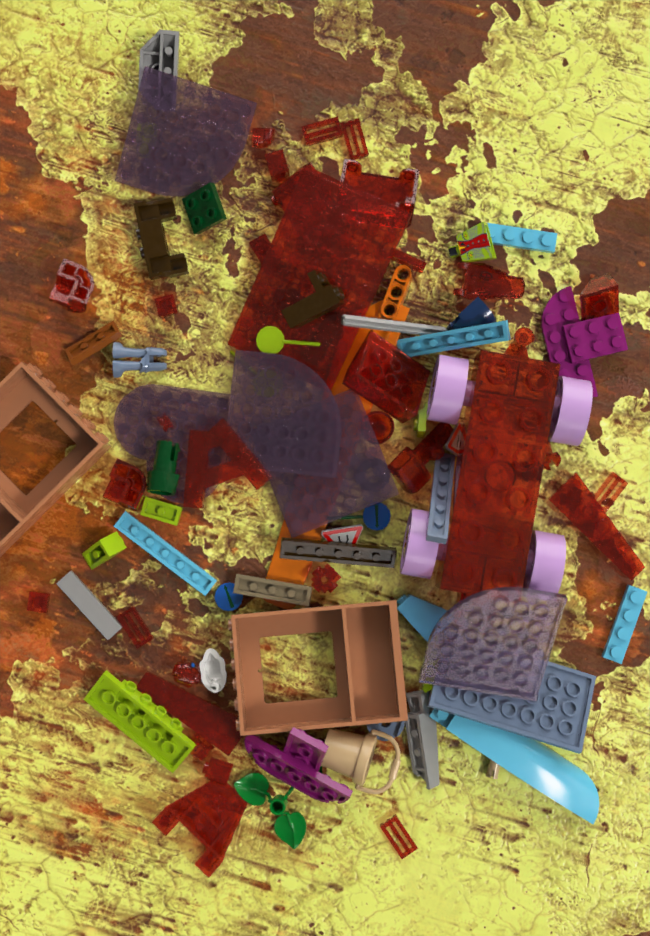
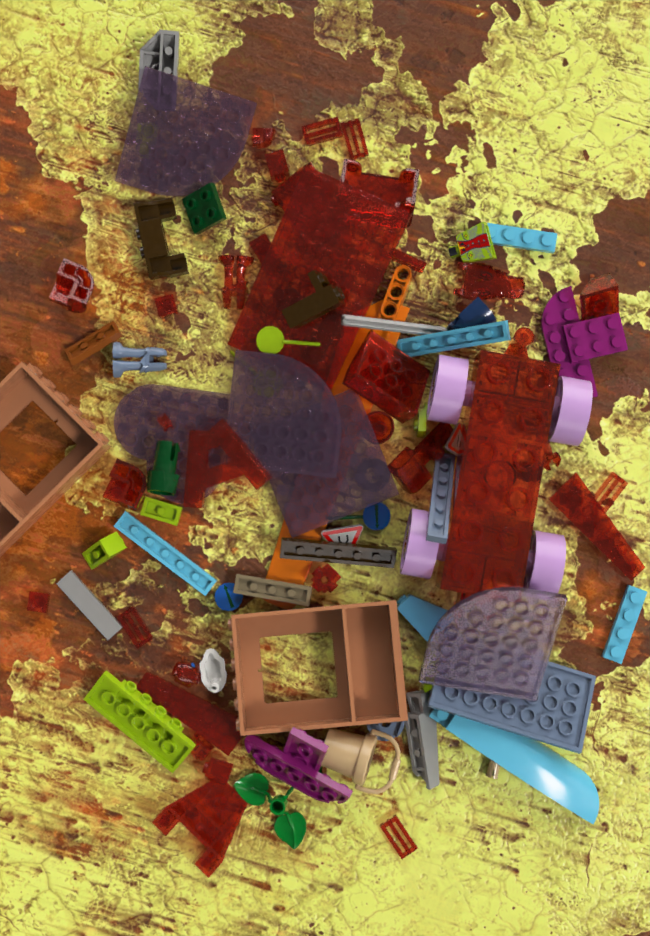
none -> clear red piece [218,255,254,310]

